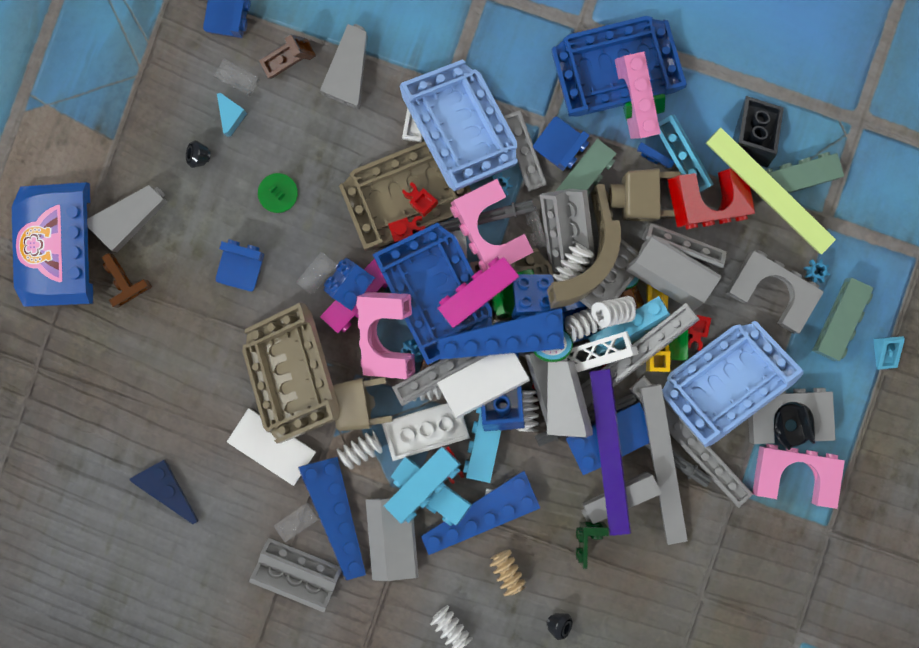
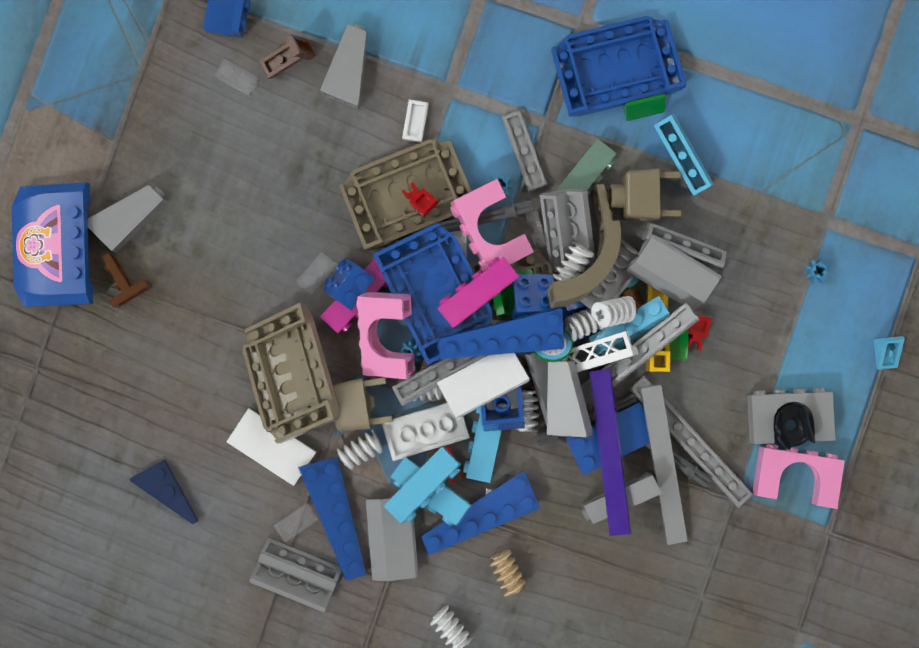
black cone [186,140,211,168] -> none
blue bracket [216,239,264,292] -> none
medium azure slope [217,93,247,137] -> none
green piece [258,173,298,213] -> none
red plate [388,216,426,243] -> none
light blue slope [400,59,518,191] -> none
blue bracket [533,117,590,171] -> none
black cone [547,613,573,640] -> none
dark green bracket [576,522,609,569] -> none
bright pink arch [615,52,661,139] -> none
blue tile [637,142,675,168] -> none
light blue slope [662,321,803,447] -> none
red arch [668,168,755,230] -> none
yellowish green tile [706,128,836,254] -> none
light grey arch [726,250,824,334] -> none
black slope [733,96,784,168] -> none
sand green brick [761,152,844,201] -> none
sand green brick [812,277,873,361] -> none

